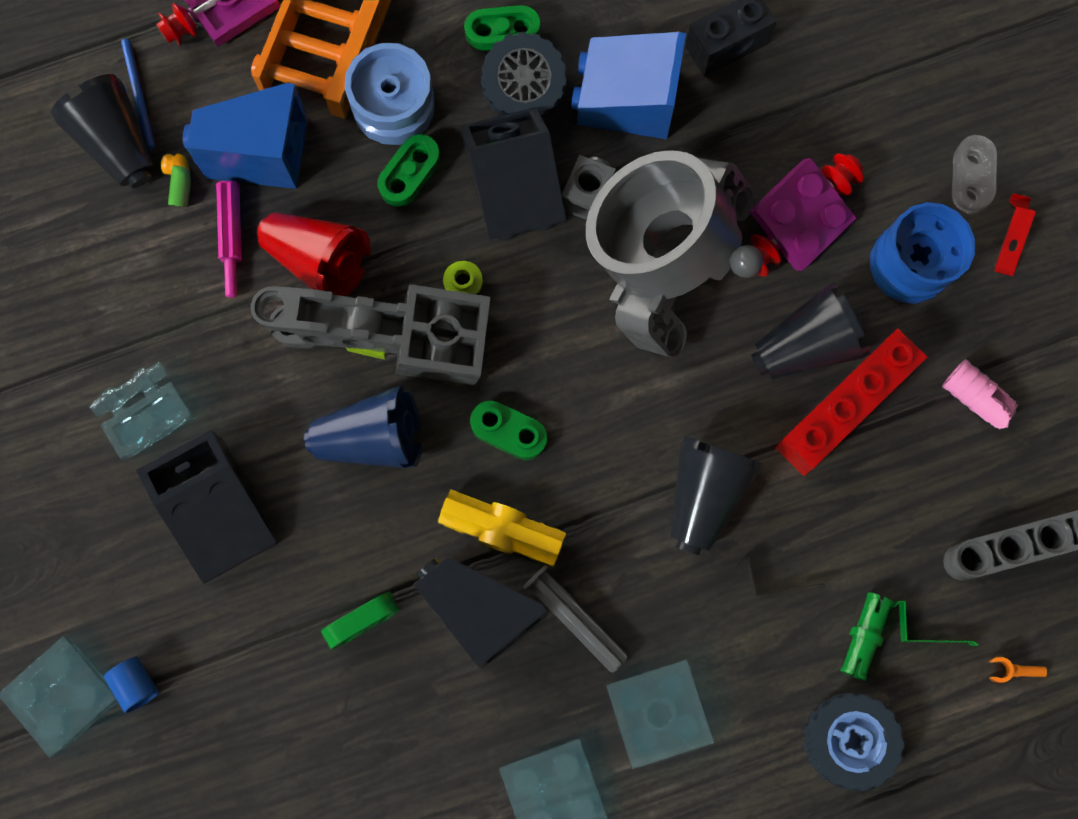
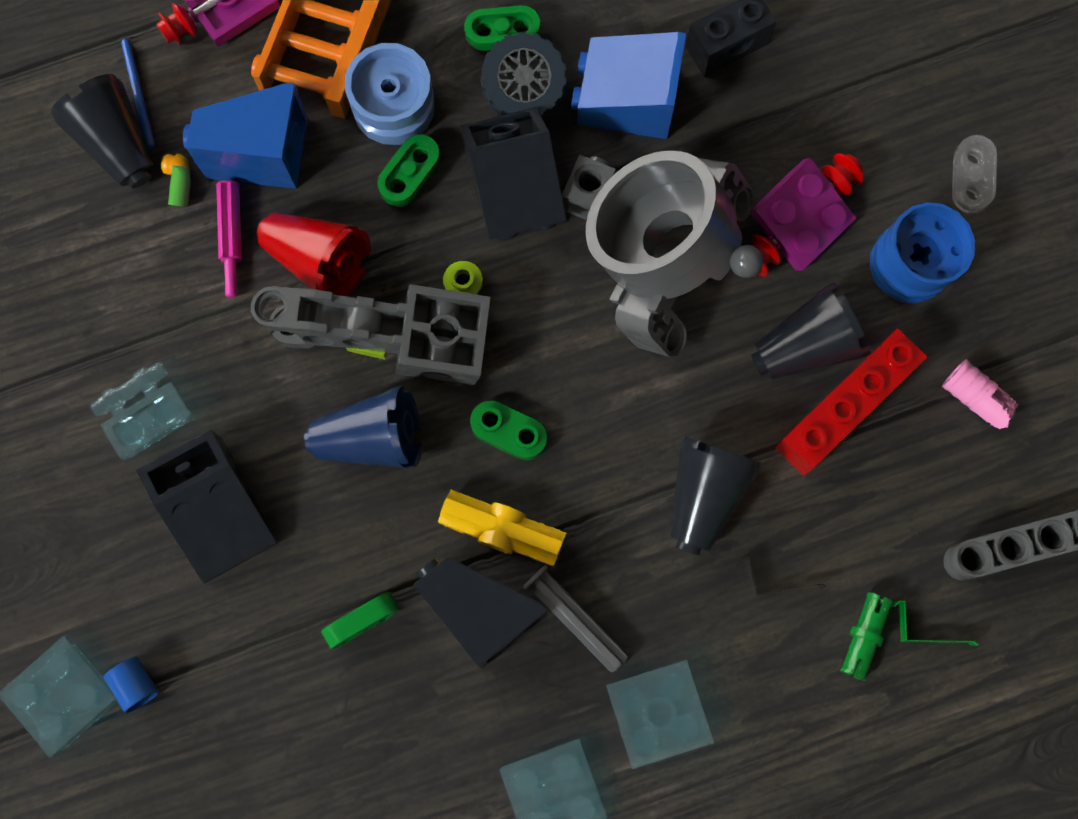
black wheel [803,693,904,791] -> none
orange hand [988,657,1047,683] -> none
red piece [994,193,1036,277] -> none

